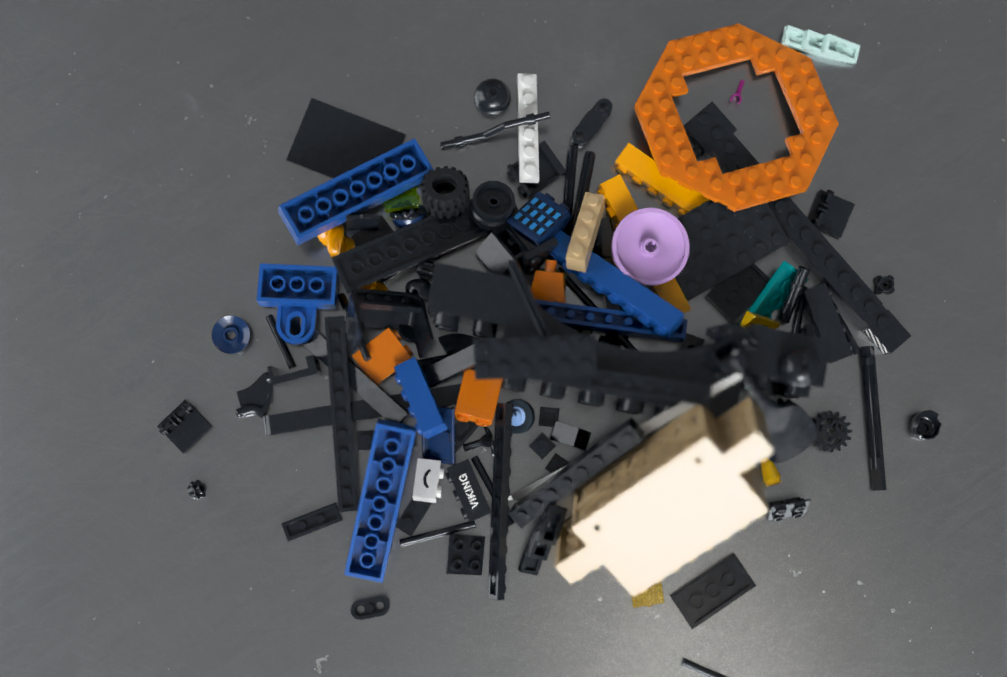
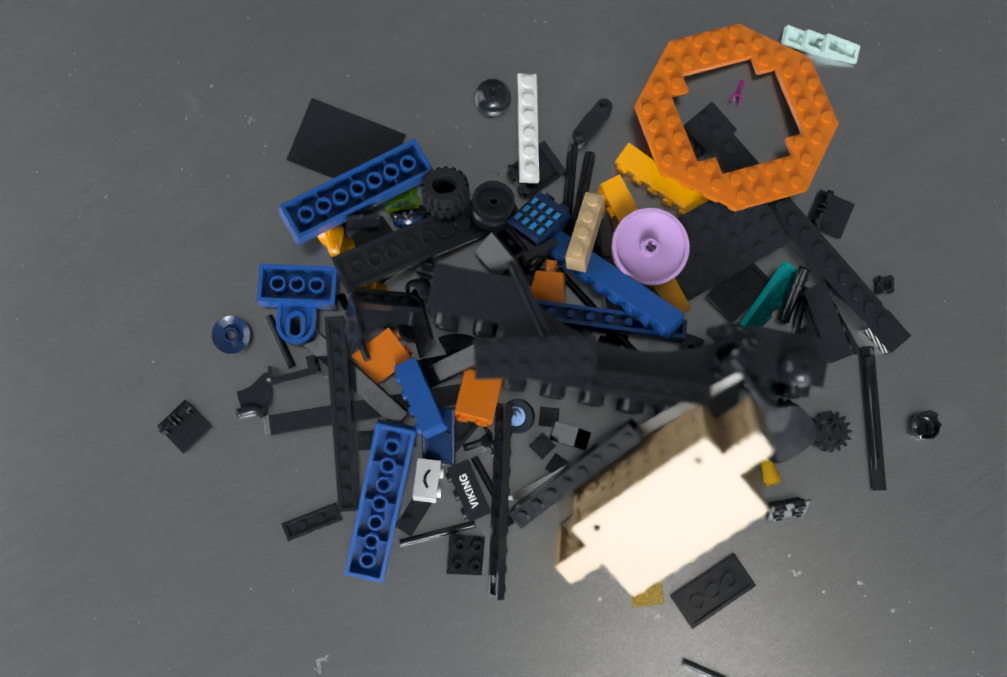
black plate [187,480,206,500] -> none
black plate [351,596,390,620] -> none
black bar [440,111,551,149] -> none
black slope [518,504,568,576] -> none
yellow slope [740,311,781,329] -> none

